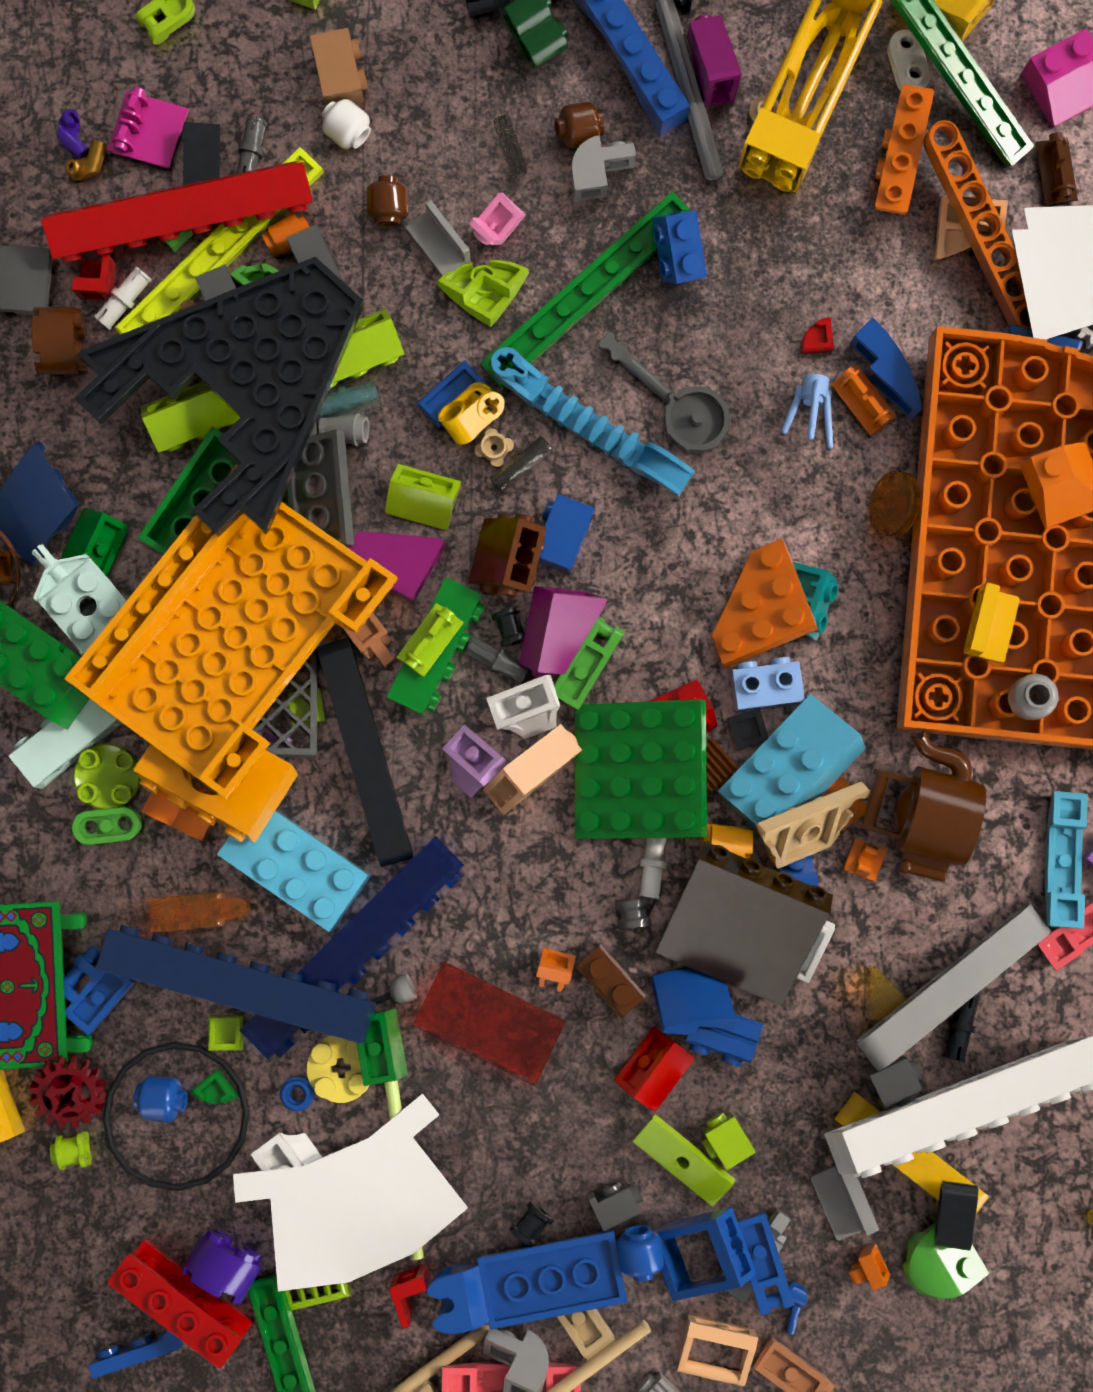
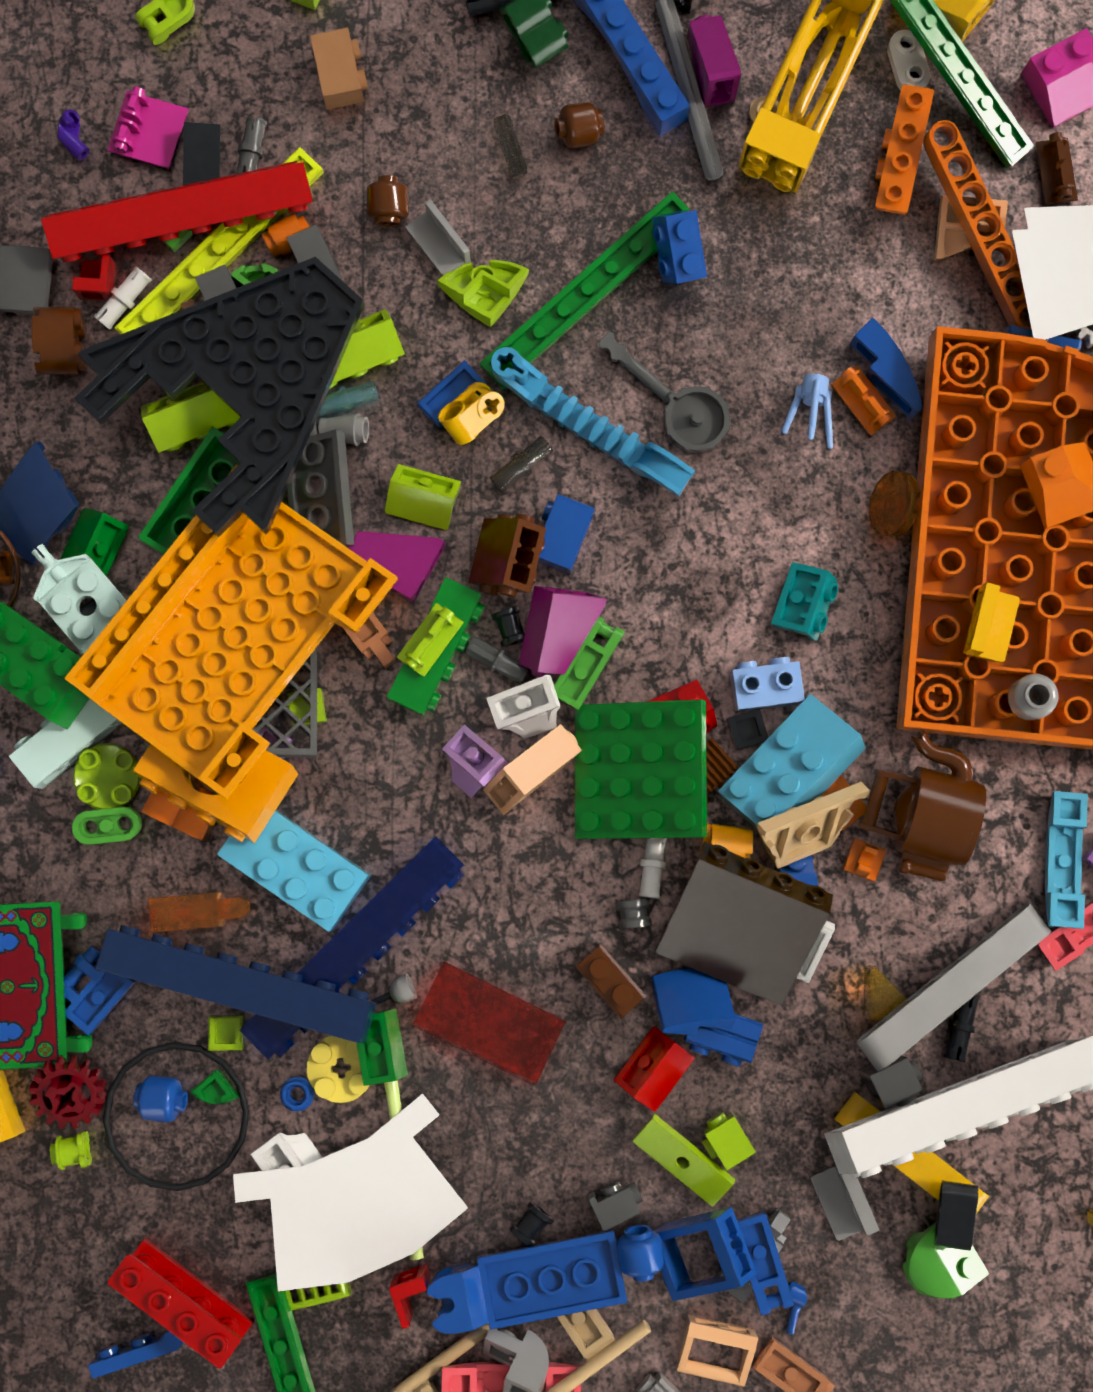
pearl gold arm [65,139,108,181] -> none
dark purple brick [181,1229,263,1305] -> none
black beam [317,637,414,868] -> none
white head [322,99,371,149] -> none
bright pink bracket [469,192,526,246] -> none
tan plate [475,428,514,467] -> none
orange tile [536,947,576,992] -> none
light grey brick [571,135,636,202] -> none
orange plate [712,538,818,668] -> none
red tile [800,317,834,355] -> none
orange tile [848,1243,891,1291] -> none

